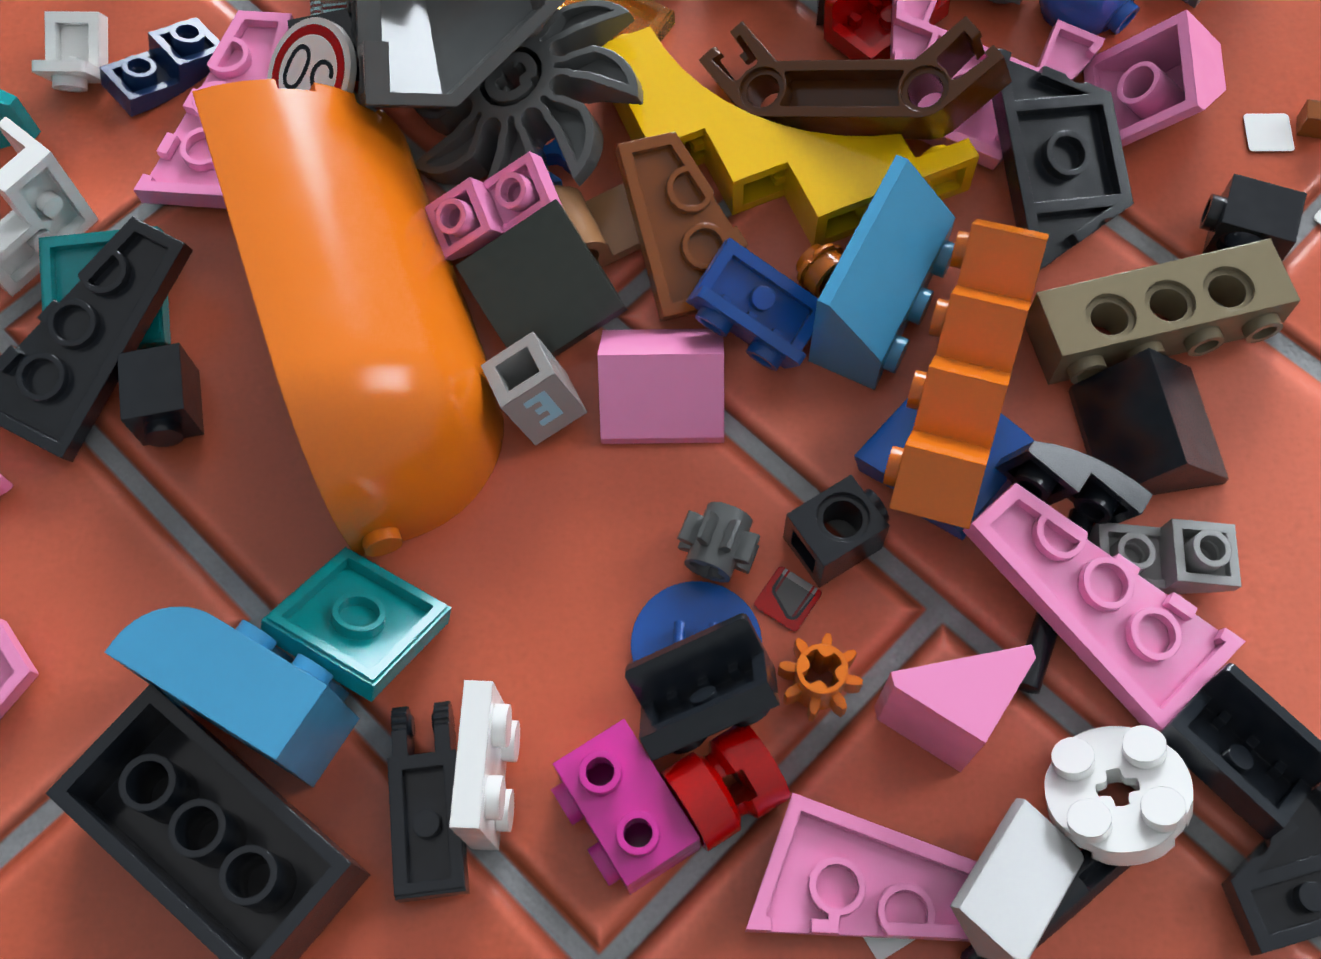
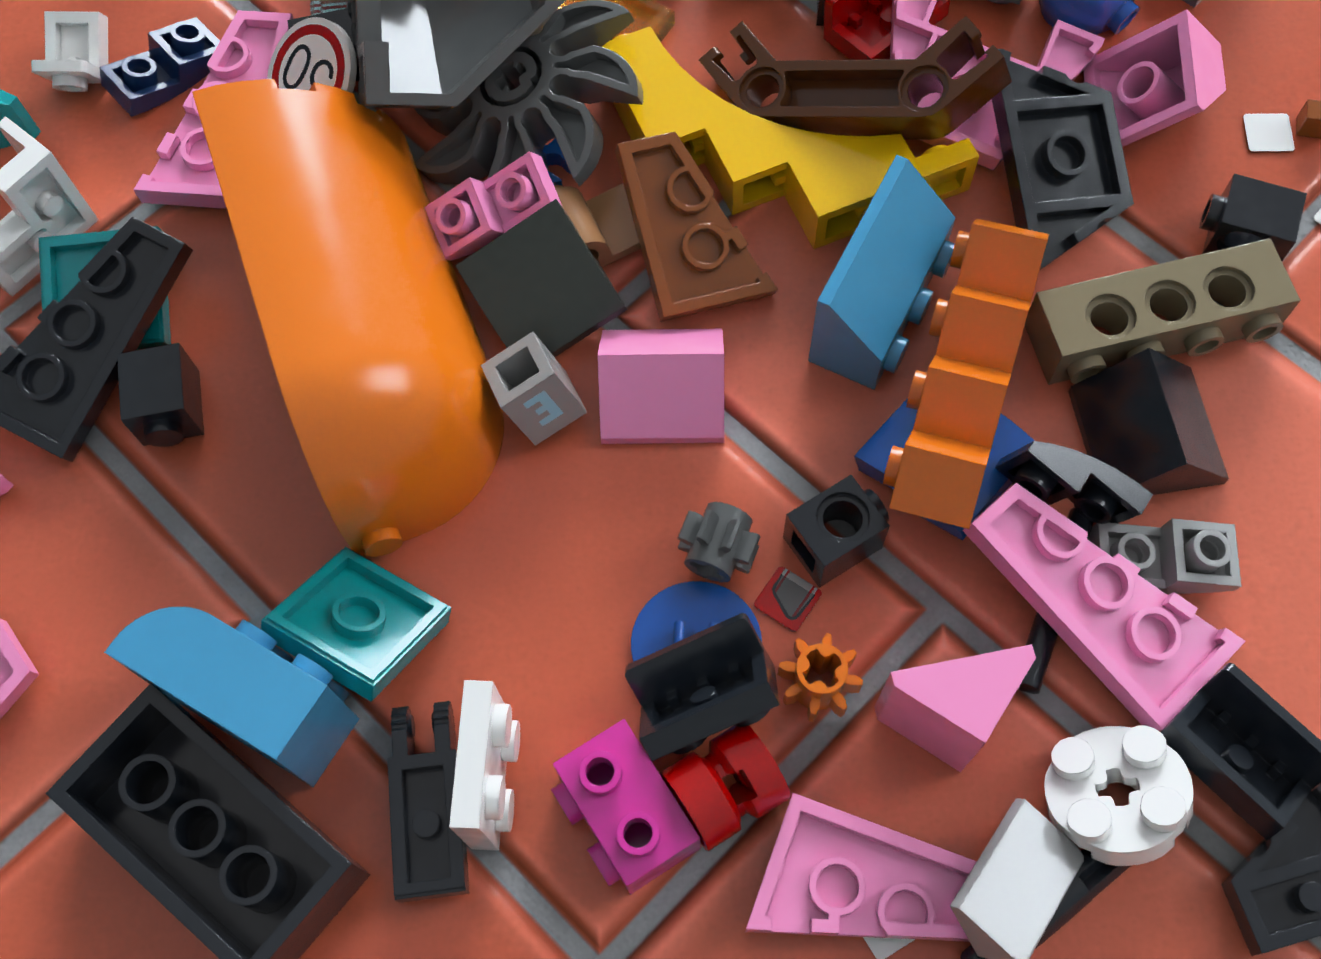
blue bracket [686,238,818,371] -> none
orange plate [796,243,844,298] -> none

